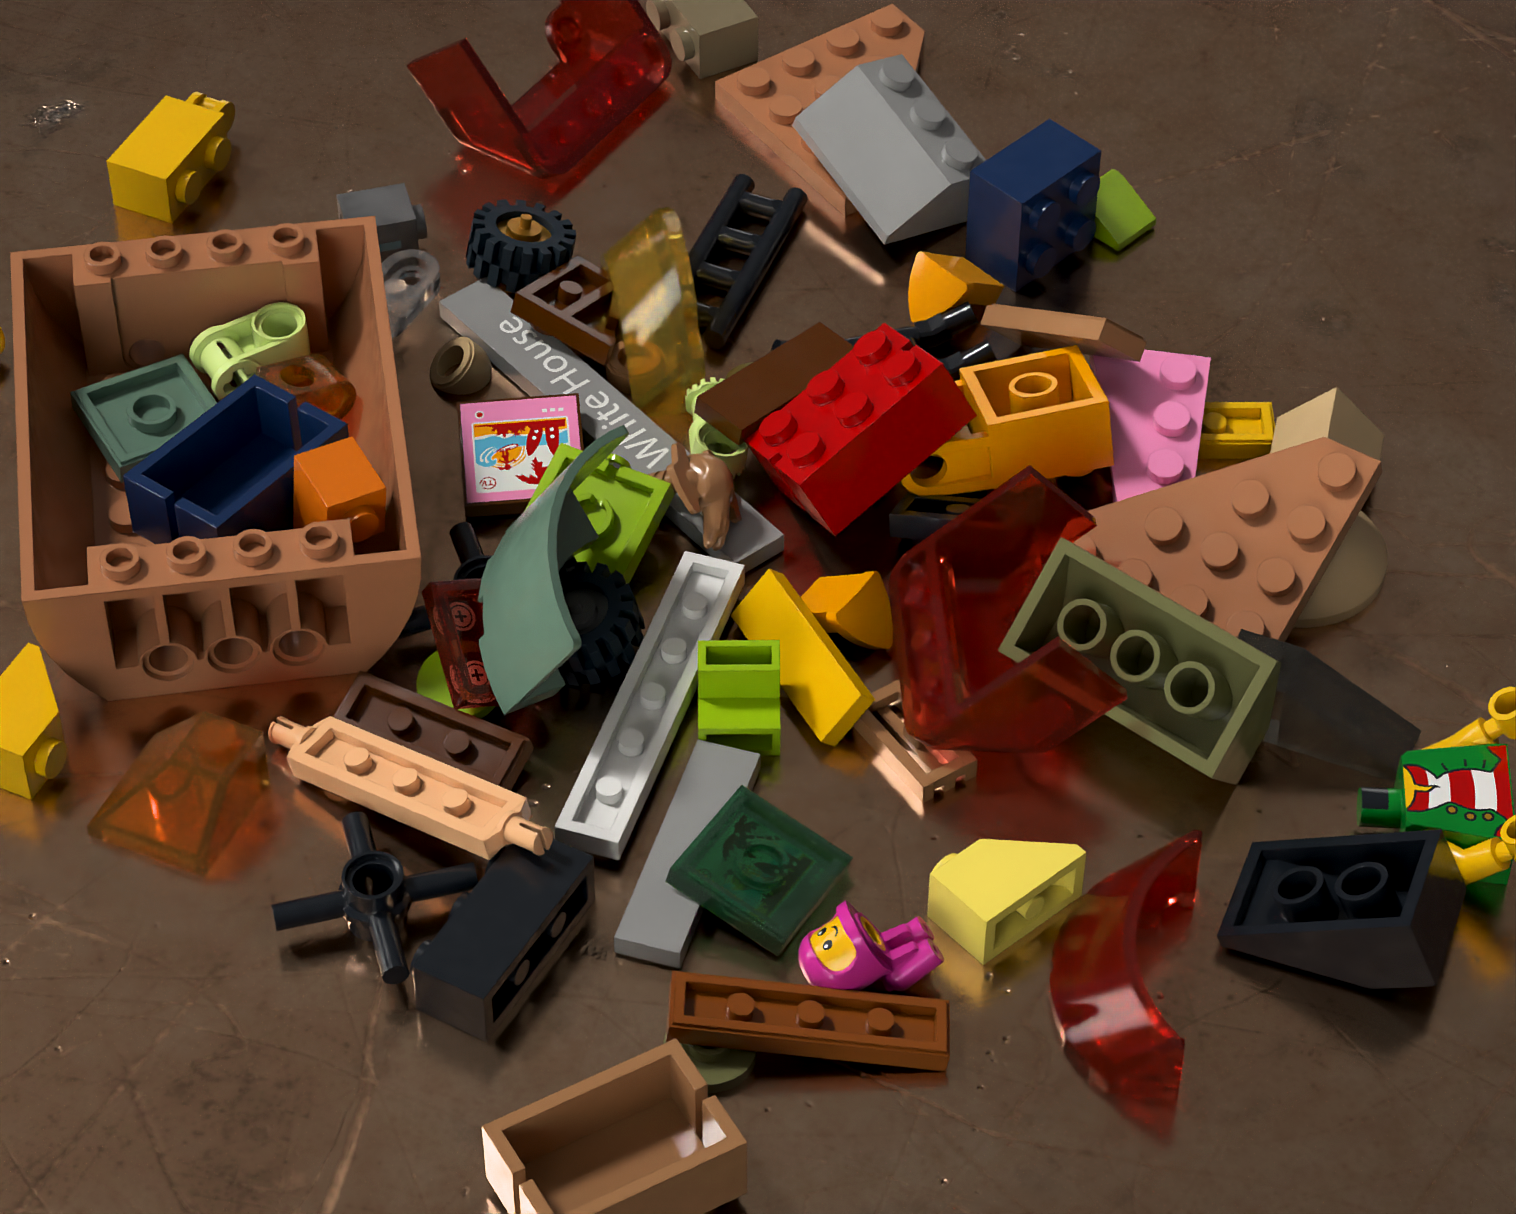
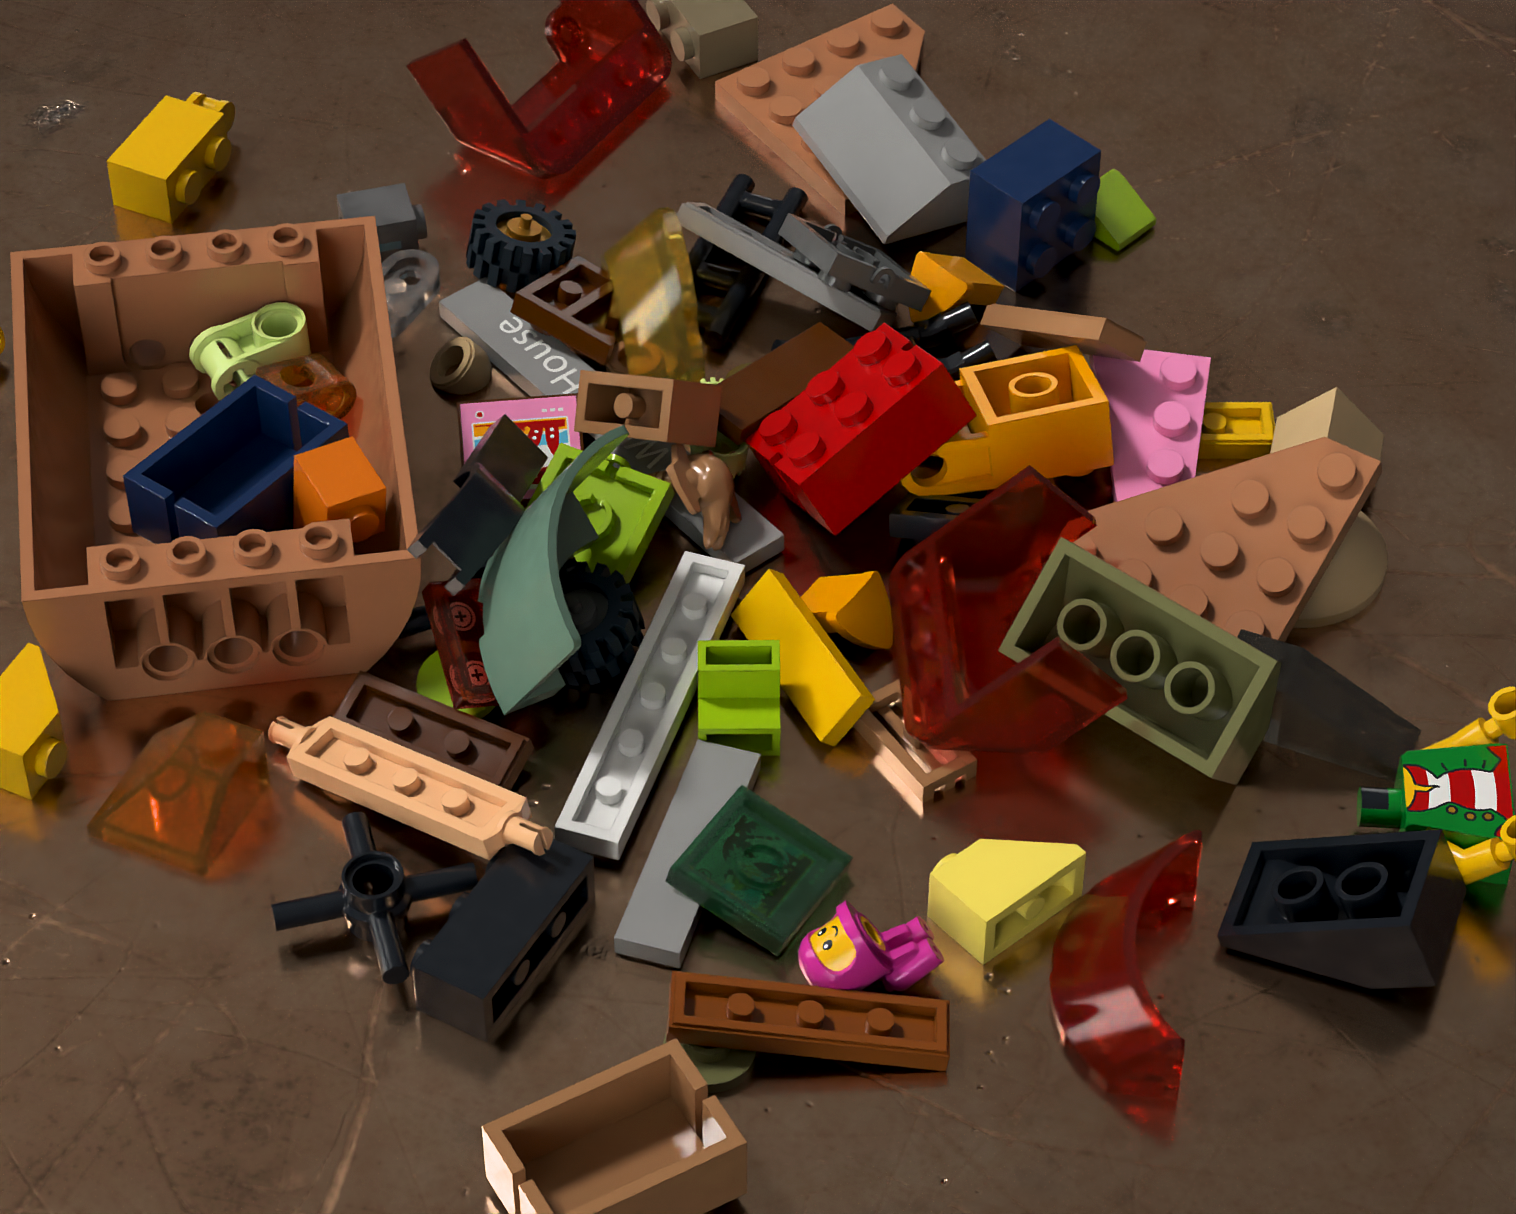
sand green tile [70,354,217,483] -> none
none -> black piece [407,414,548,596]
none -> medium nougat brick [574,370,722,447]
none -> light grey tile [674,202,898,332]
none -> dark grey plate [778,213,931,312]

